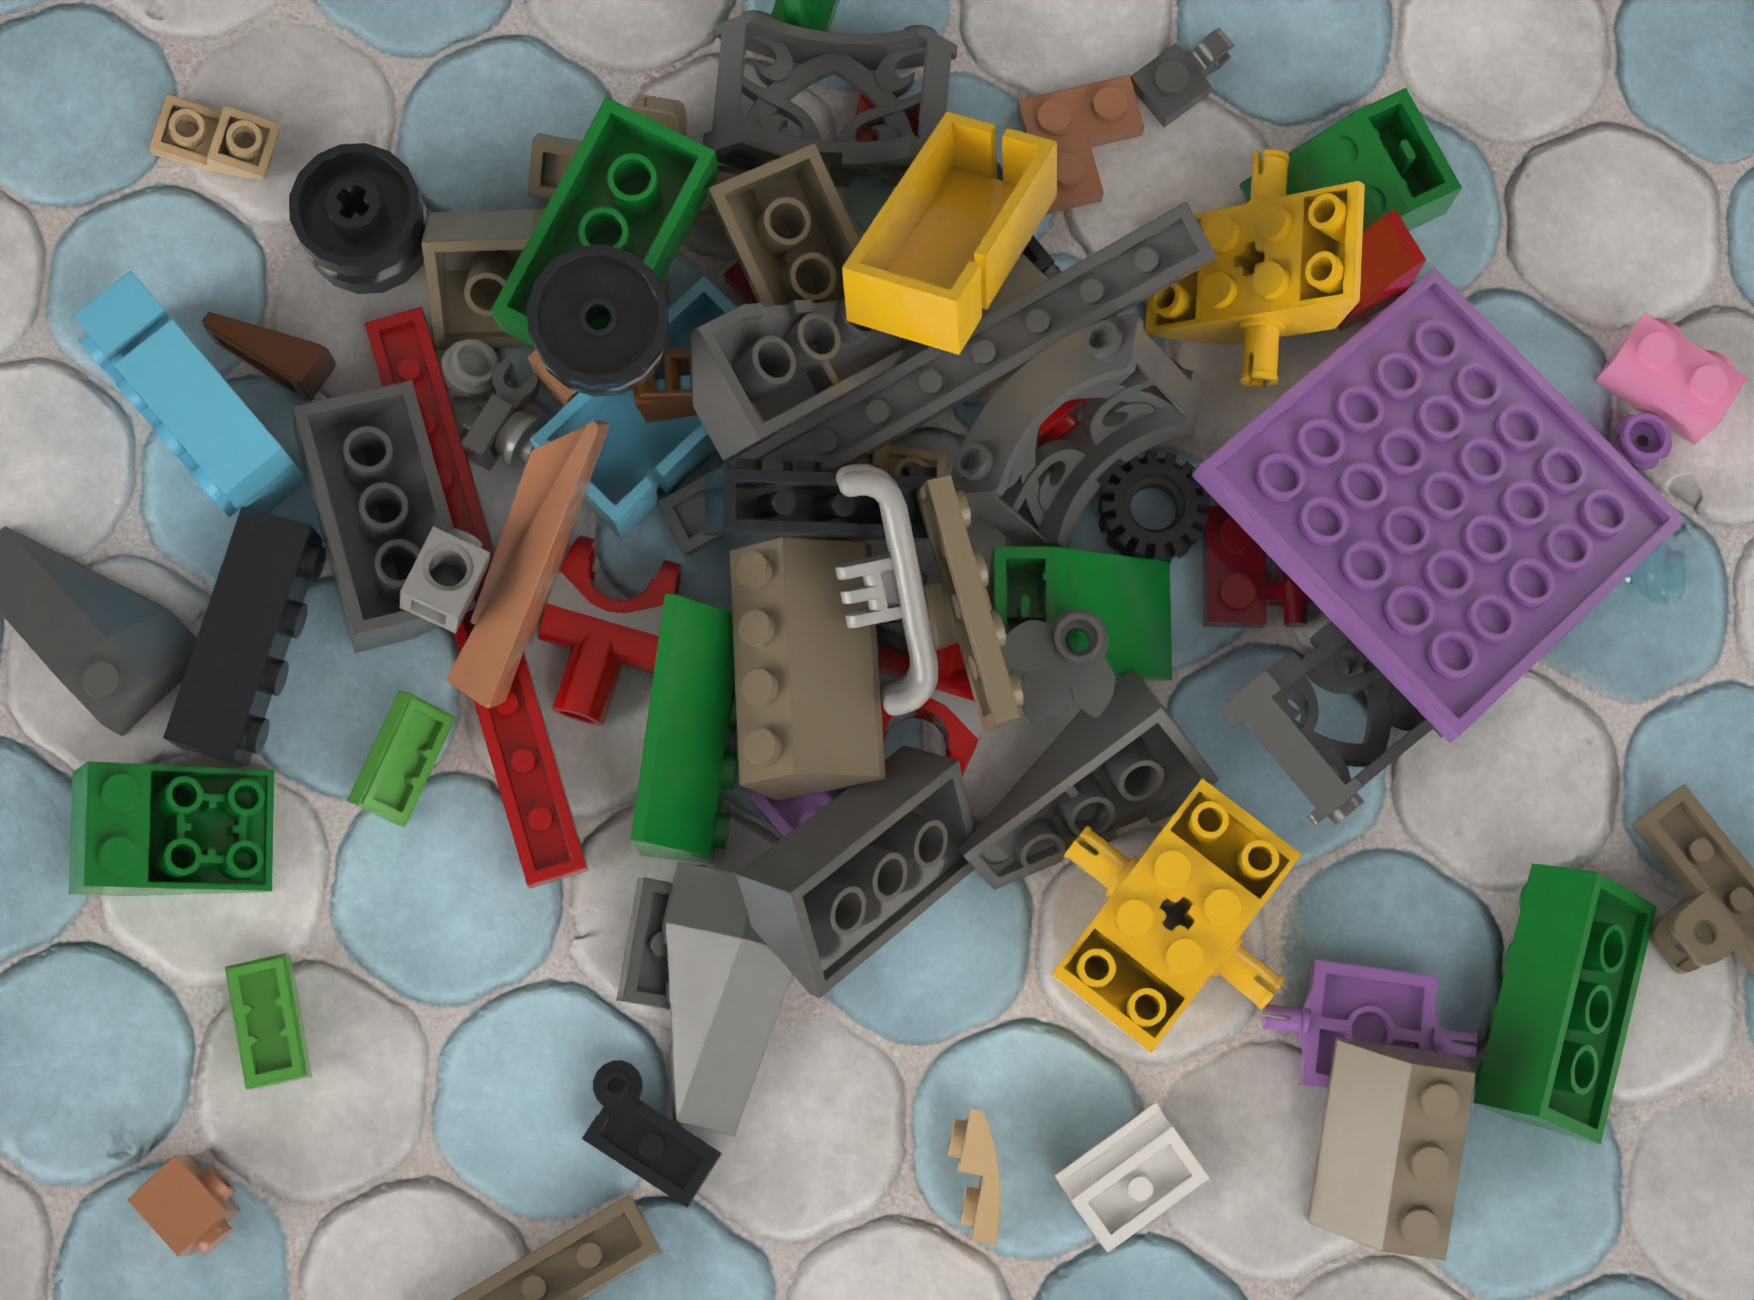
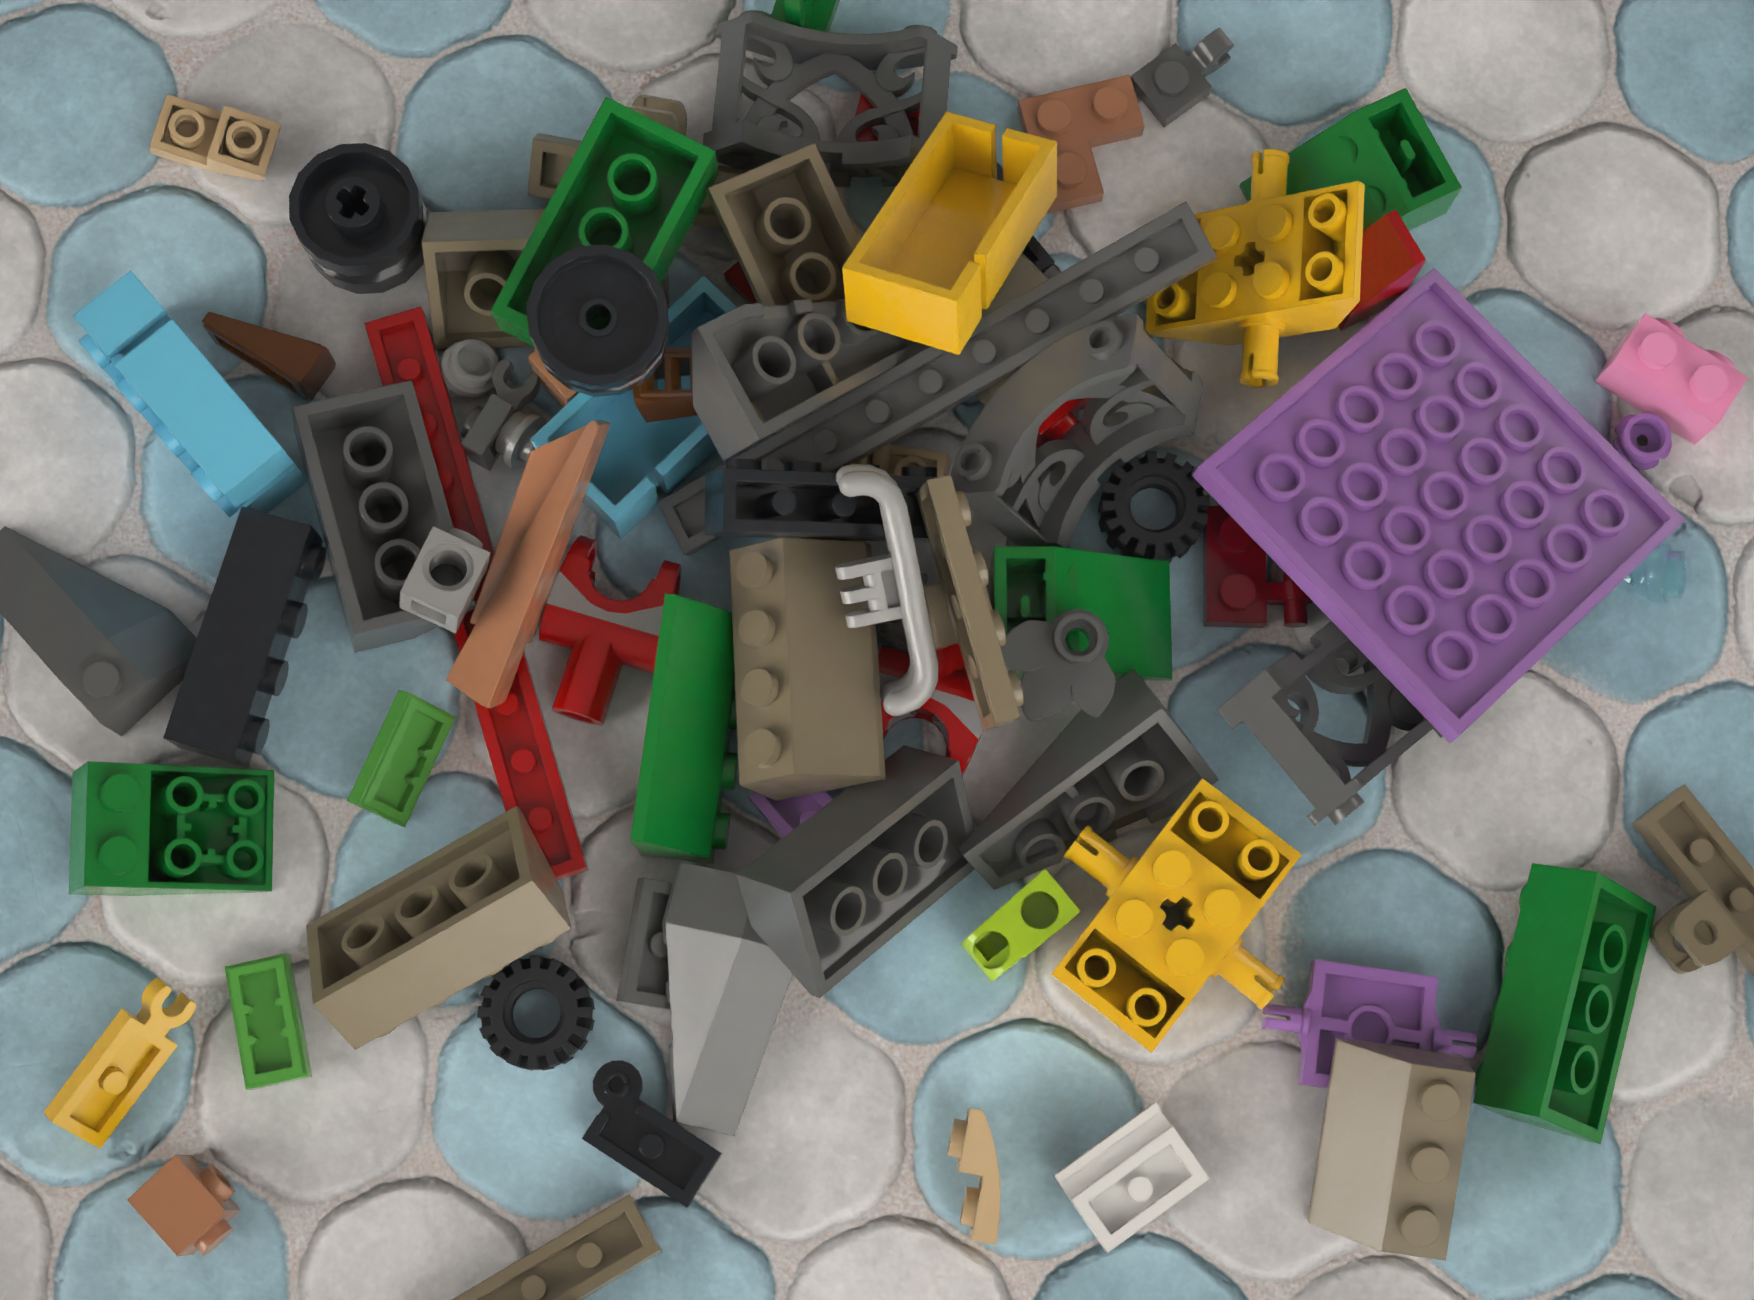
none -> yellow plate [44,977,196,1149]
none -> dark tan slope [306,806,571,1050]
none -> black tyre [477,955,595,1071]
none -> lime leg [961,868,1081,983]

